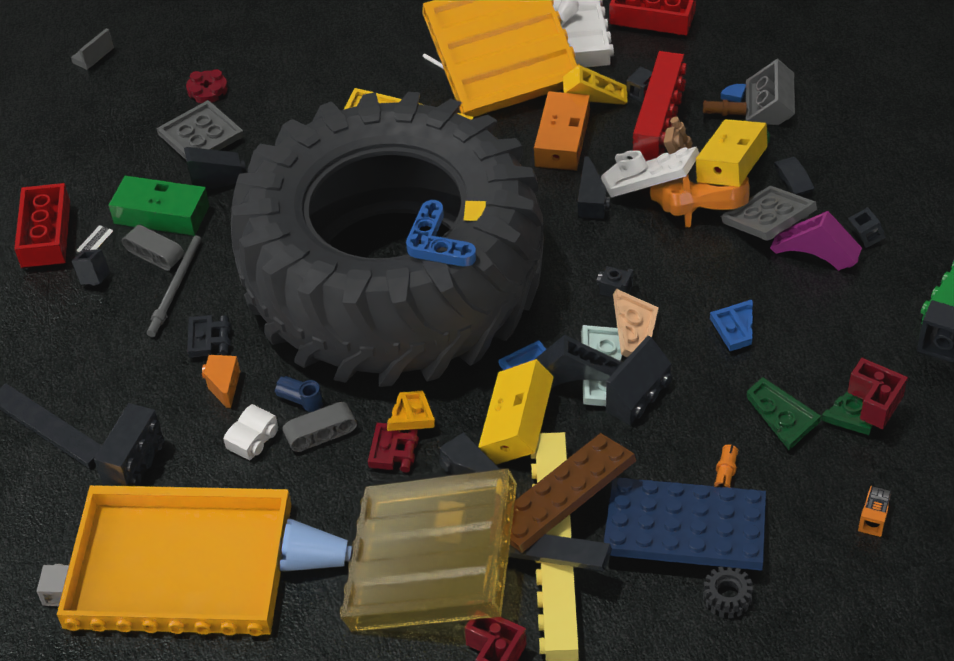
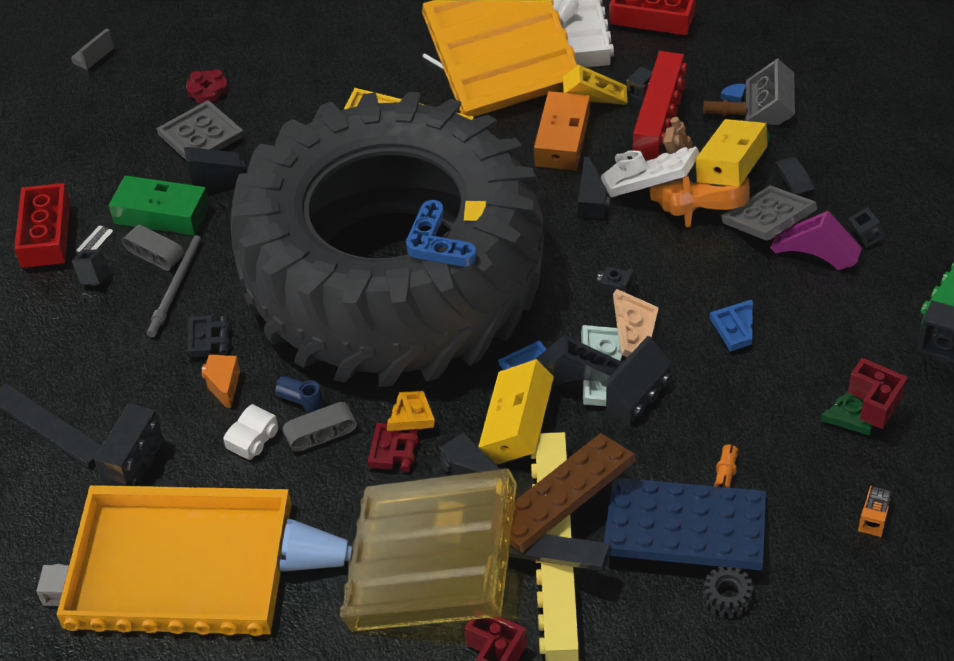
dark green wing [747,377,821,450] -> none

